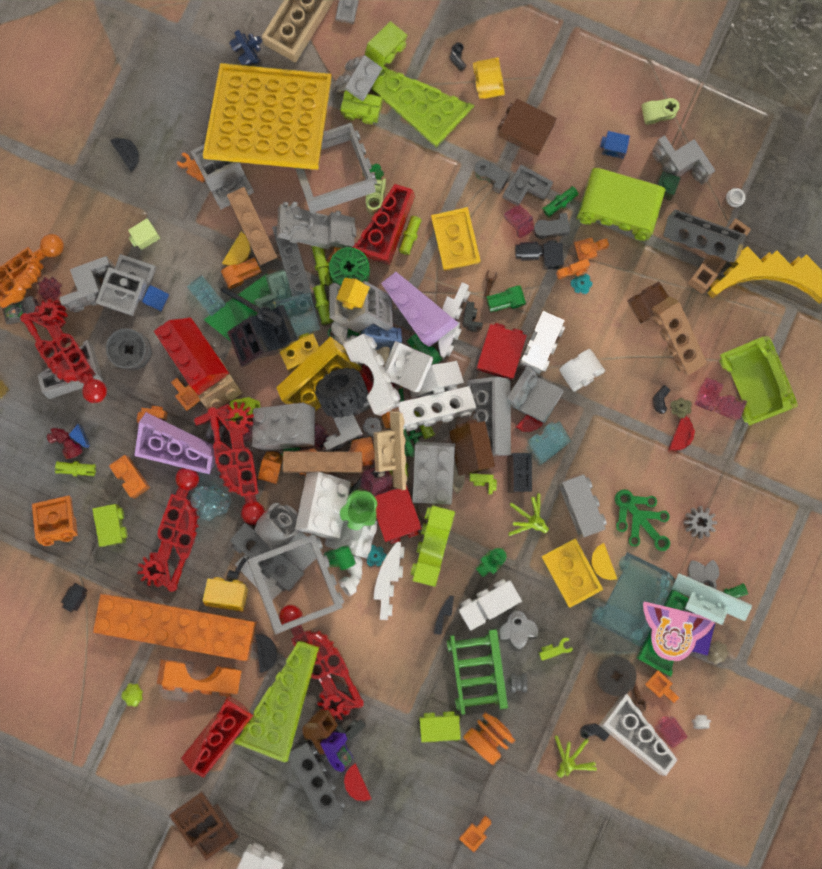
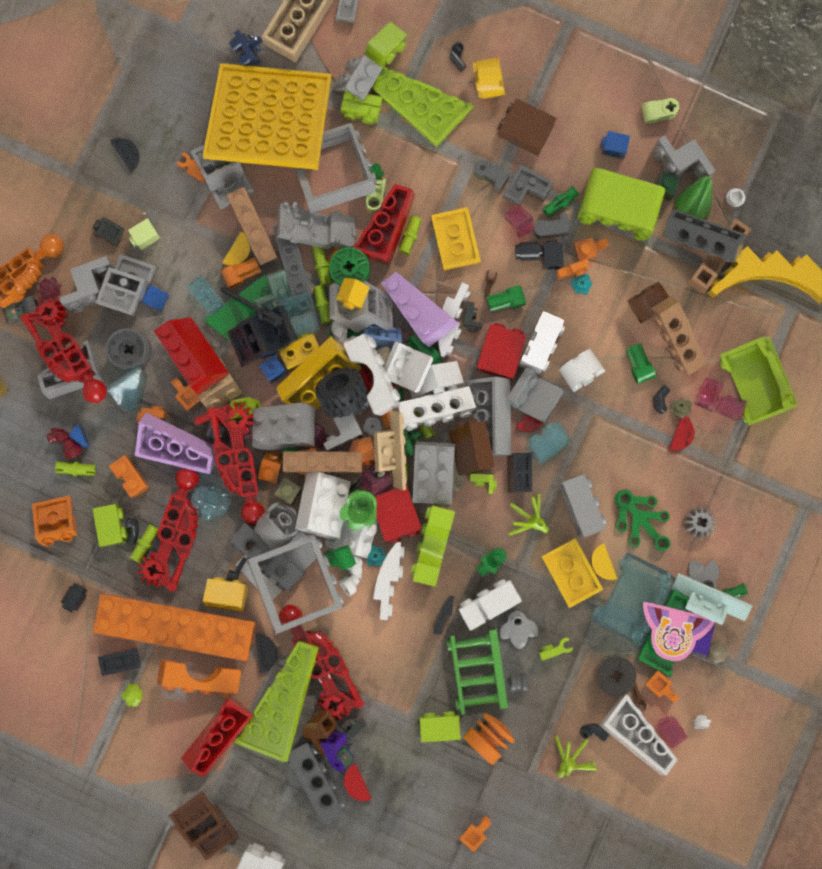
none -> pearl dark grey bracket [92,217,125,245]
none -> black plate [98,648,141,676]
none -> clear light blue slope [106,367,148,412]
none -> black arm [125,517,139,545]
none -> lime pin [129,524,158,563]
none -> blue brick [259,355,287,384]
none -> olive brick [275,478,302,505]
none -> green piece [625,343,656,384]
none -> bright green hat [674,176,712,219]

